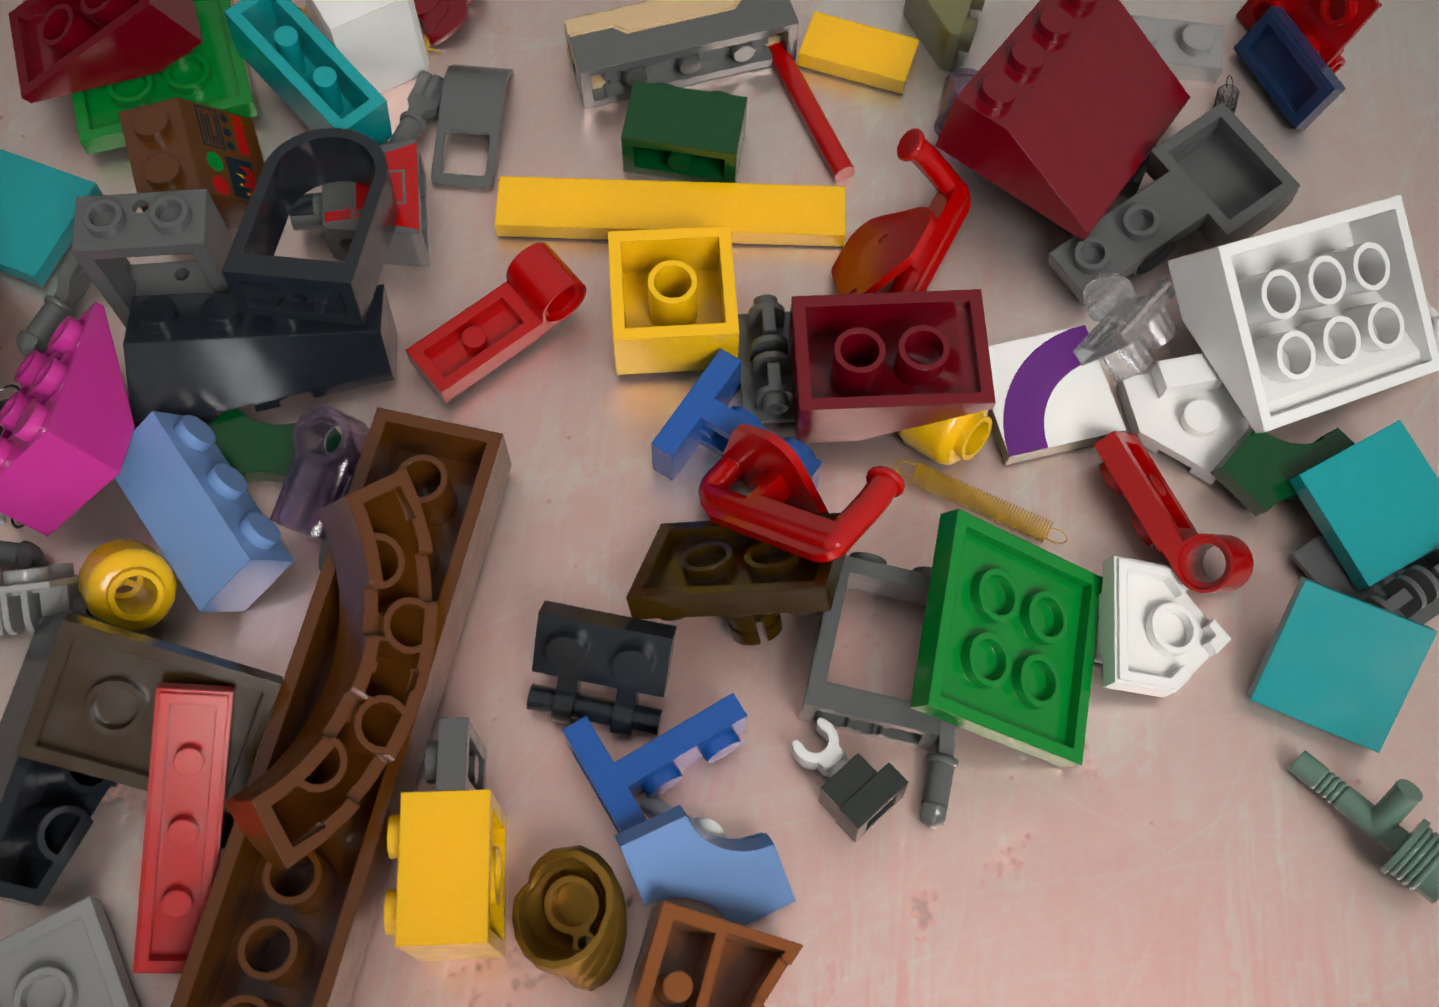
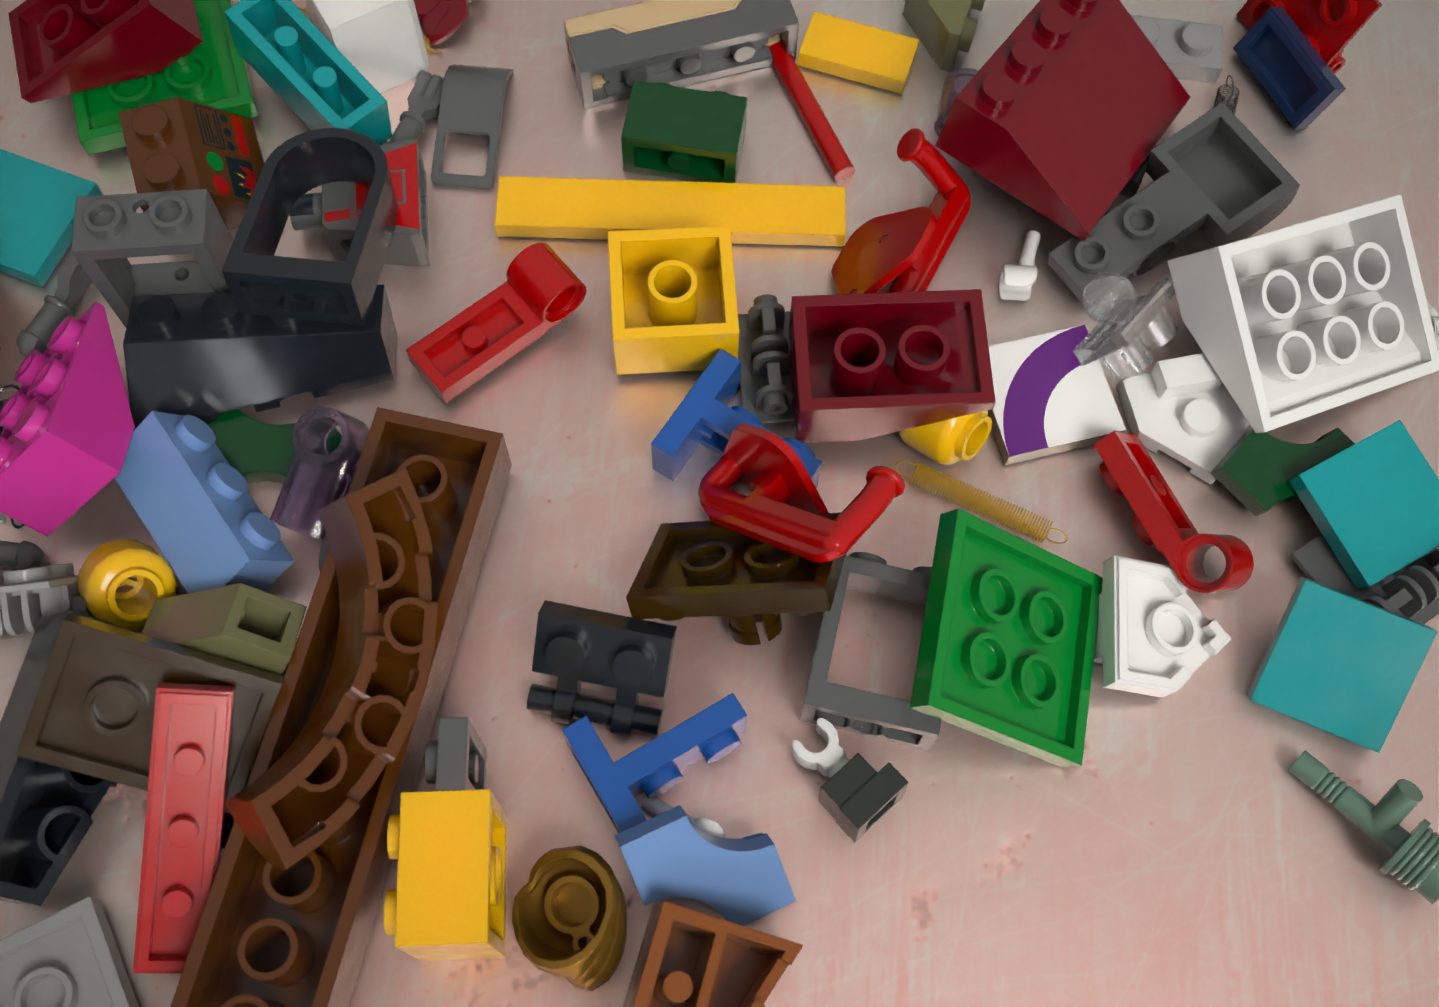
dark grey piece [919,721,959,829] -> none
none -> olive slope [141,583,307,676]
none -> white hand [998,231,1041,301]

